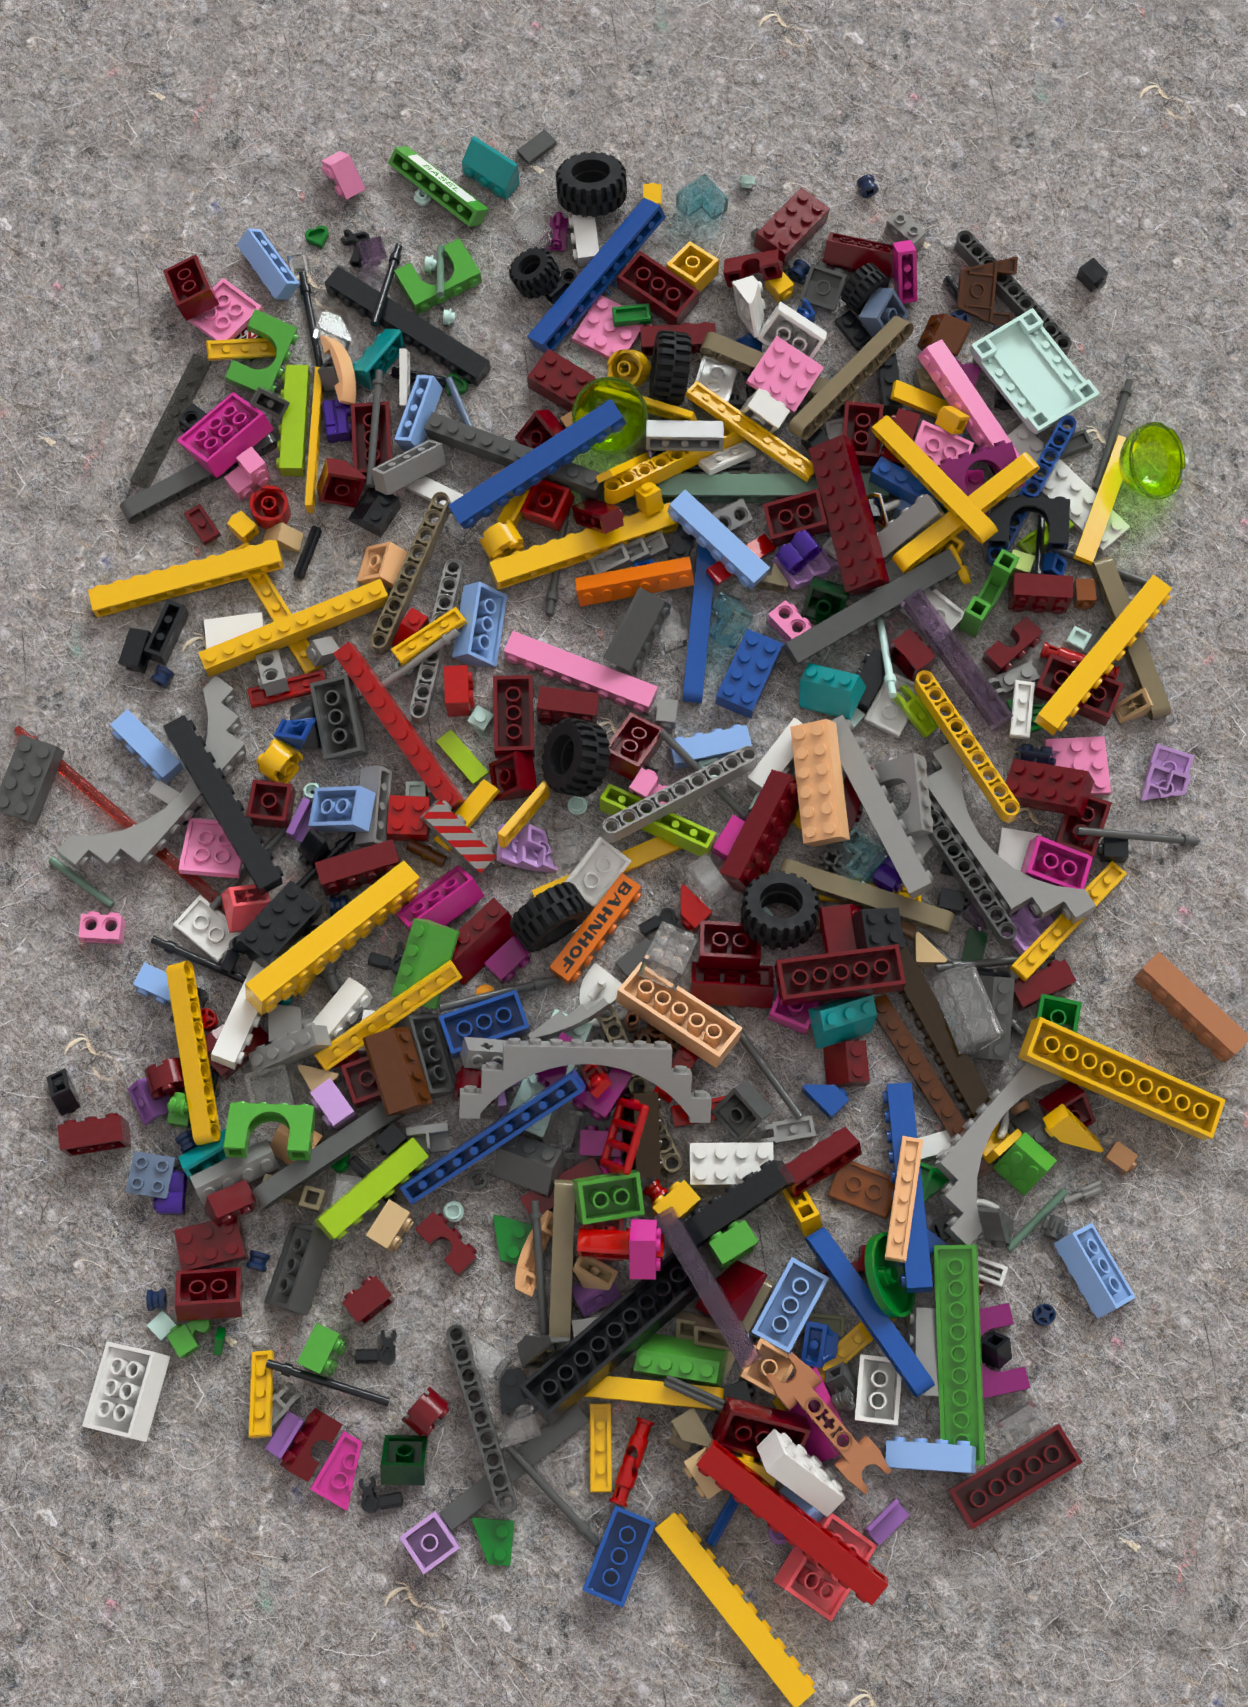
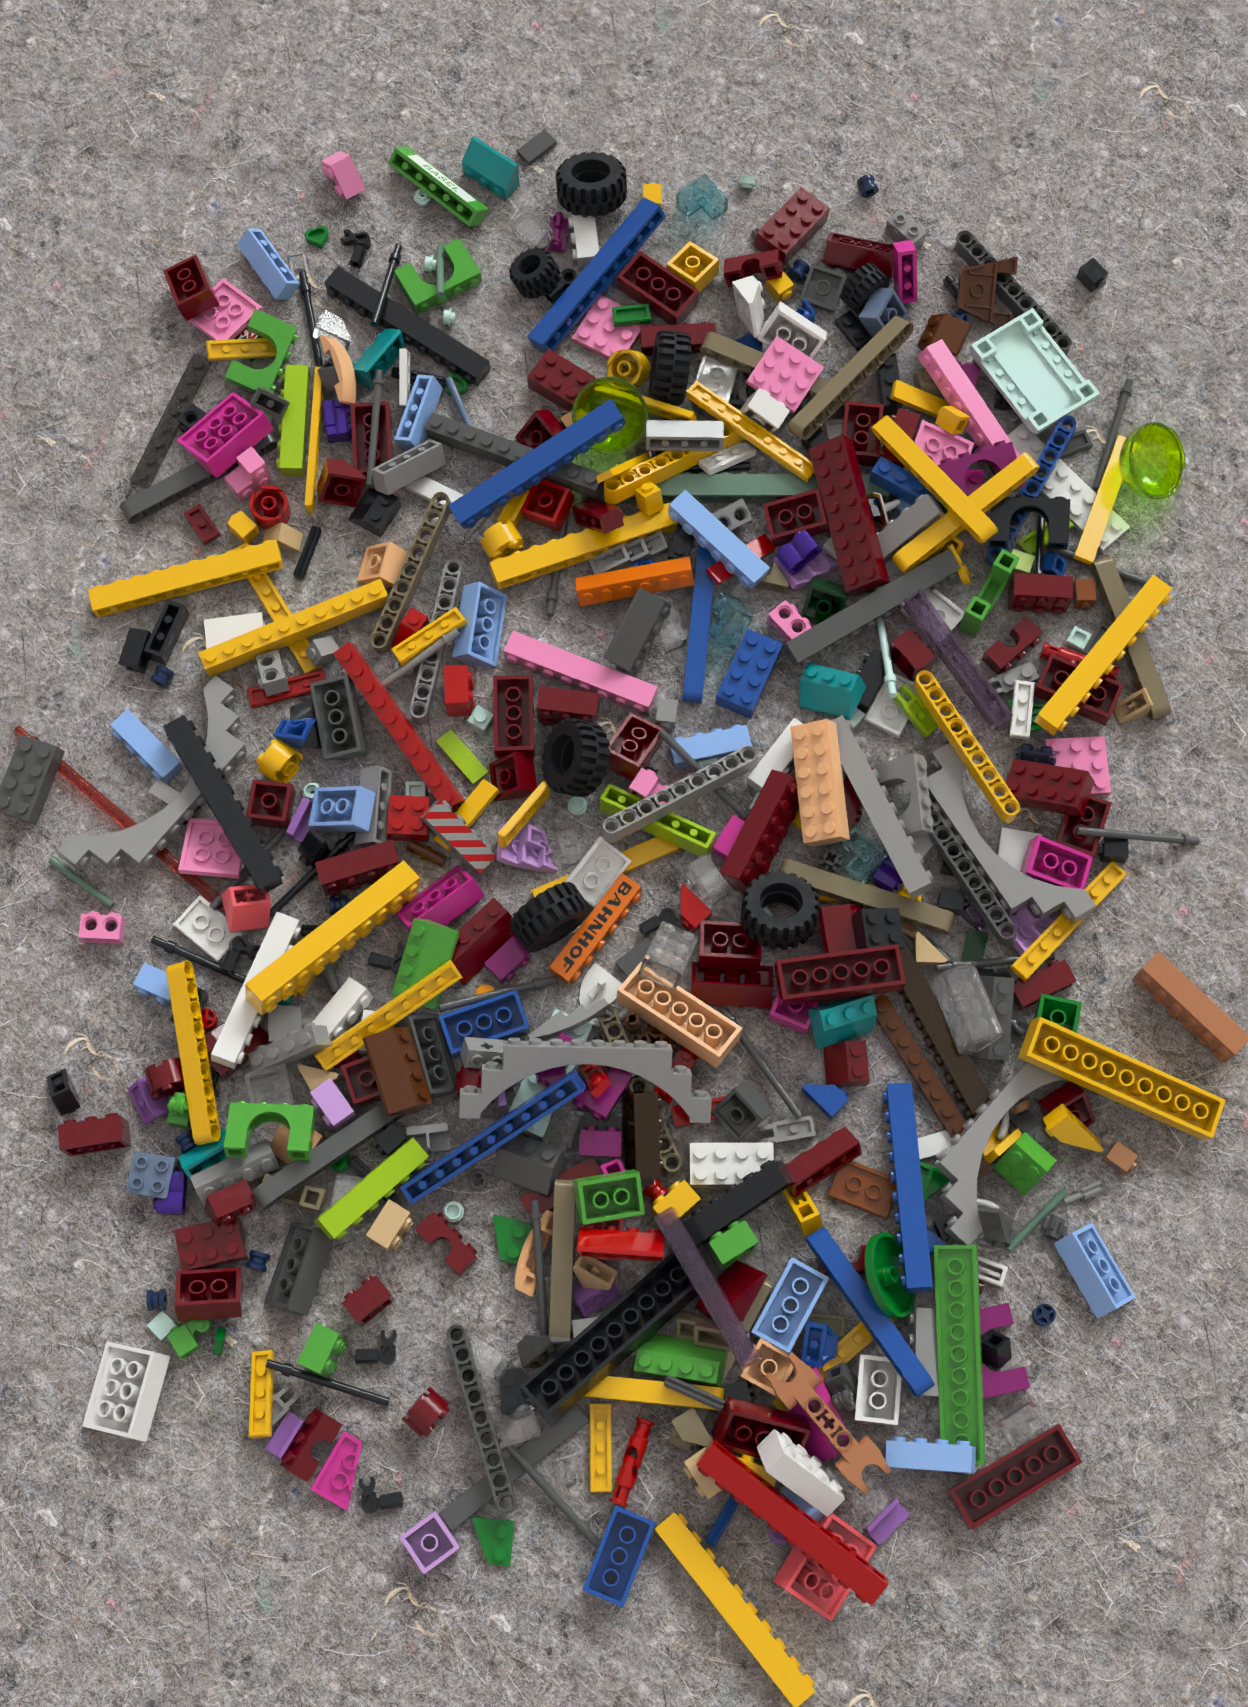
black brick [237,881,322,969] -> none
clear purple brick [356,236,387,266] -> none
dark green slope [380,1435,428,1486] -> none
red bar [600,1098,649,1175] -> none
dark pink brick [629,1219,661,1280] -> none
light nougat tile [884,1136,923,1263] -> none
lavender slope [1140,743,1194,801] -> none

